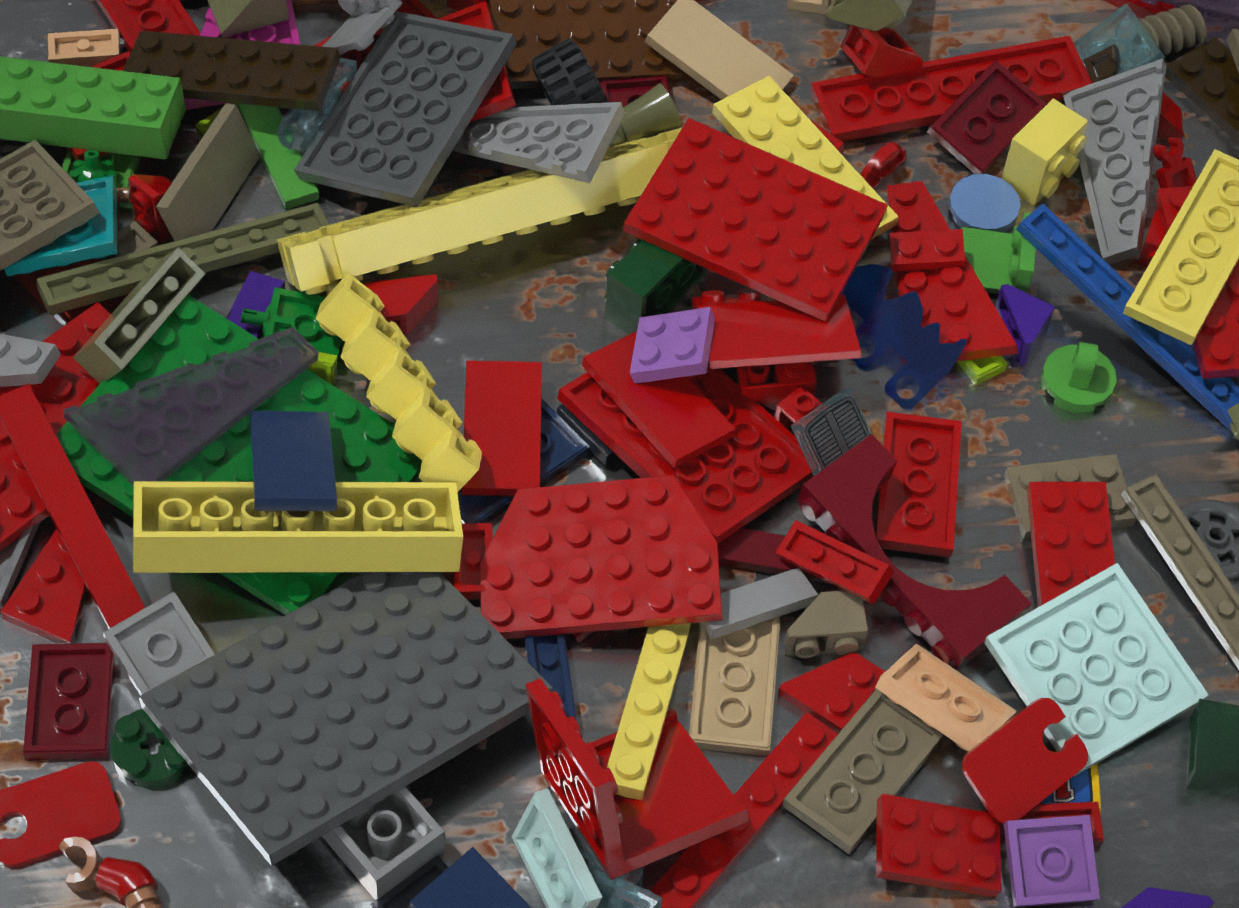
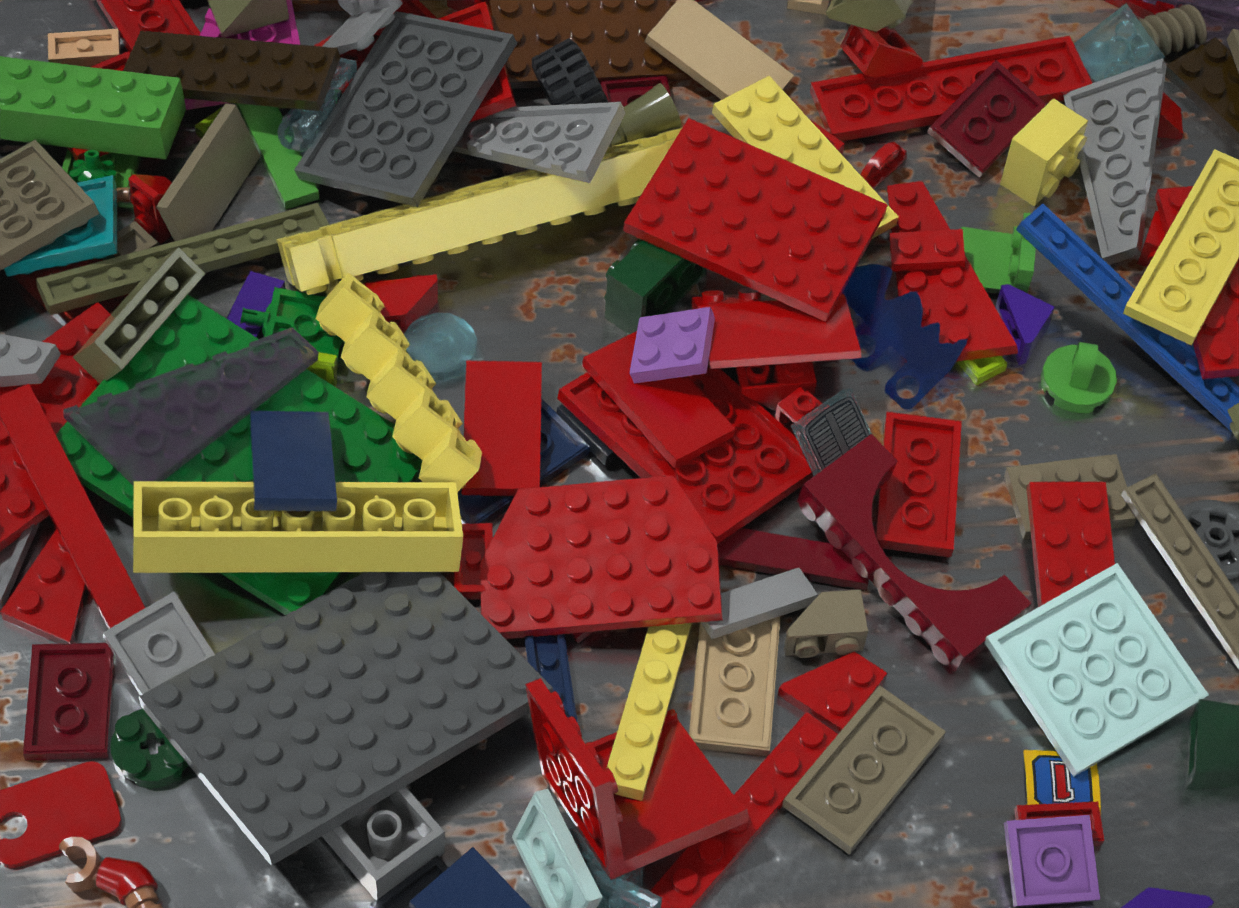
red plate [775,520,894,605] -> none
light nougat plate [875,644,1016,751] -> none
red plate [876,794,1002,898] -> none
medium blue tile [948,174,1021,233] -> none
red piece [962,698,1088,824] -> none
dark brown tile [1084,44,1120,83] -> none
red plate [1153,137,1197,188] -> none
none -> clear light blue tile [404,312,477,380]

